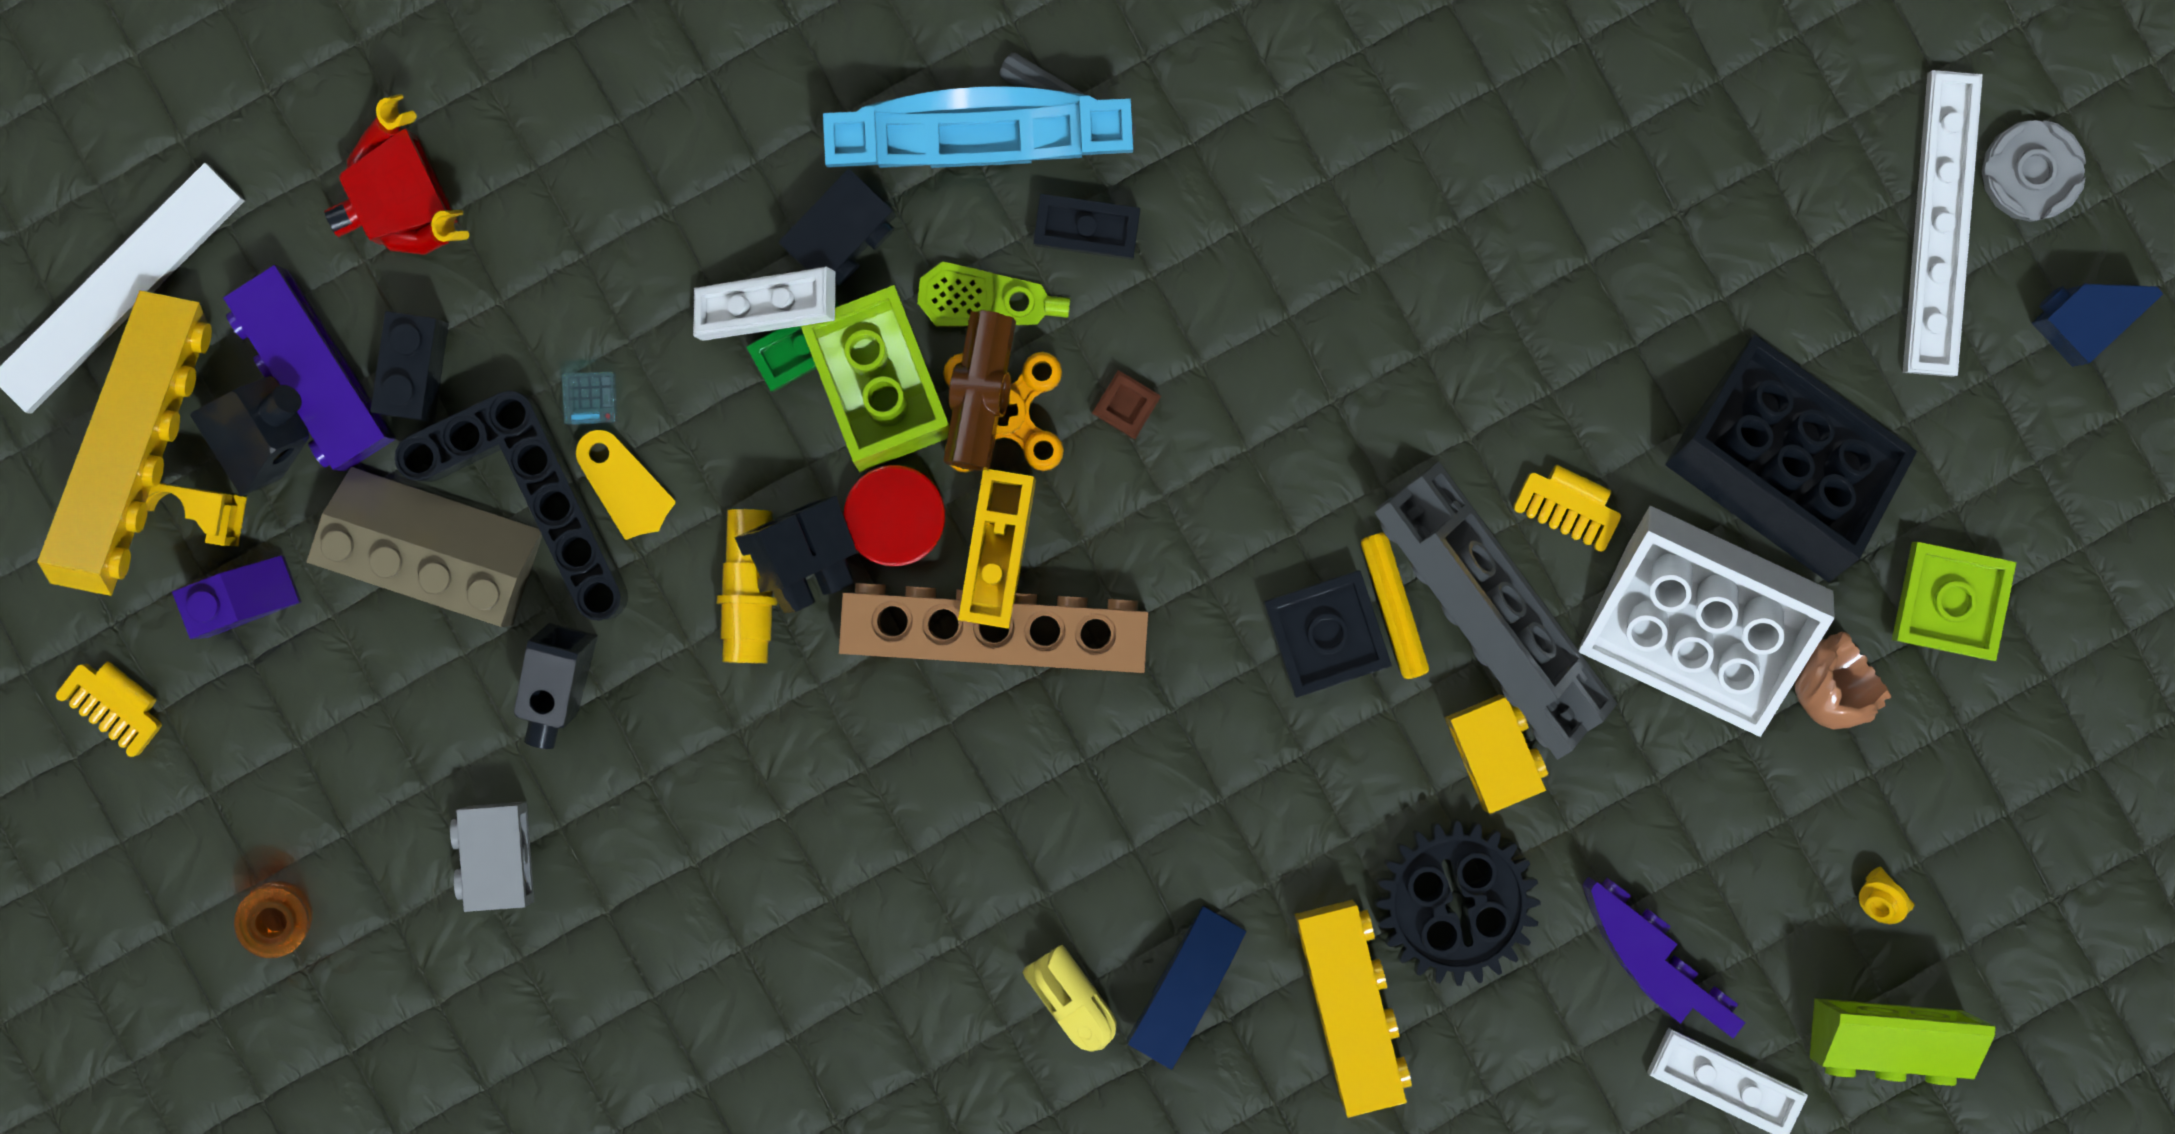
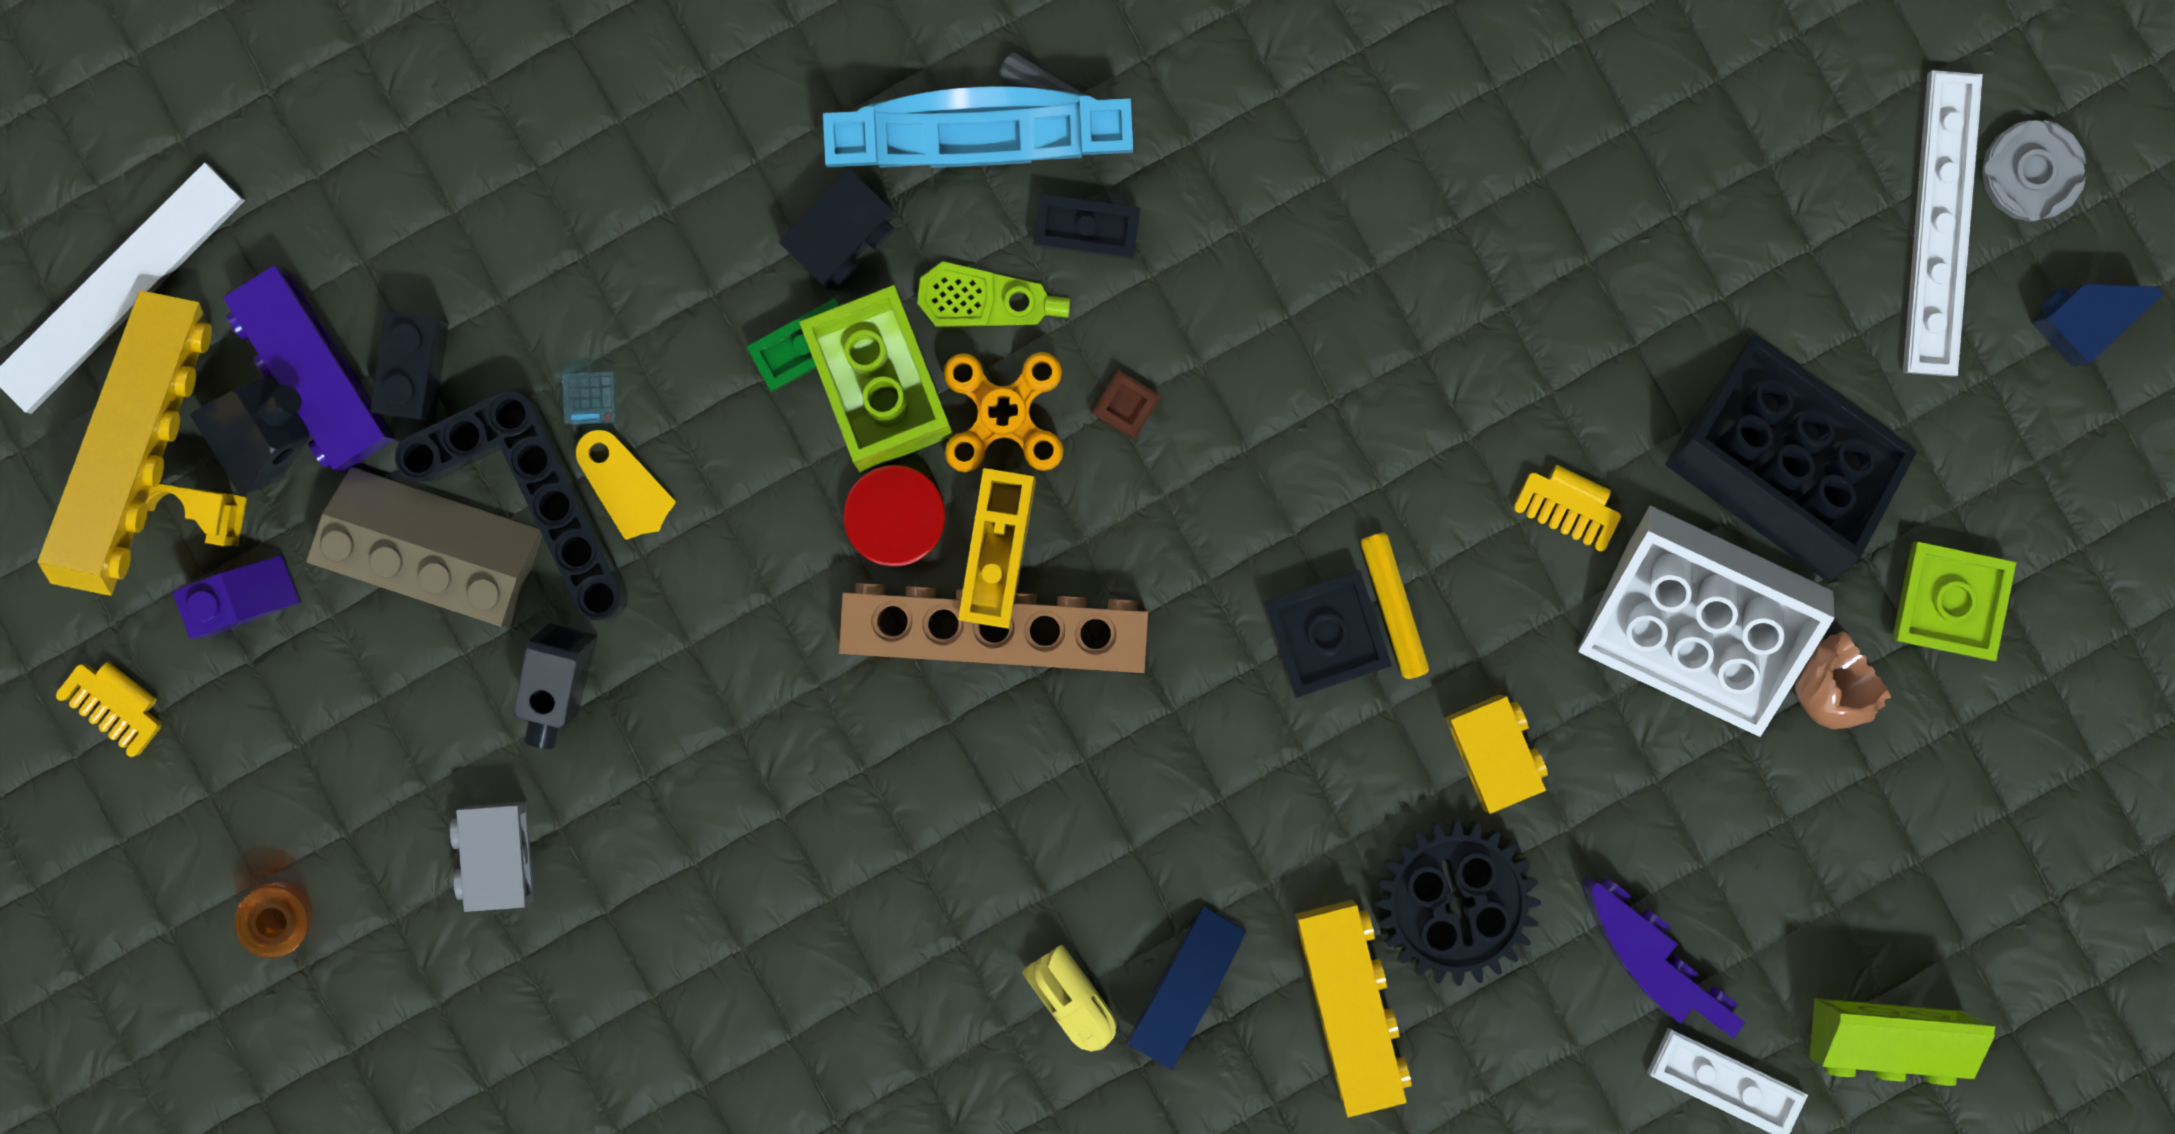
torso [324,94,469,255] -> none
white tile [693,267,835,341] -> none
yellow piece [716,509,777,663] -> none
black hips [734,496,857,614] -> none
reddish brown piece [944,310,1016,471] -> none
dark grey slope [1374,461,1618,760] -> none
yellow plate [1859,866,1915,924] -> none

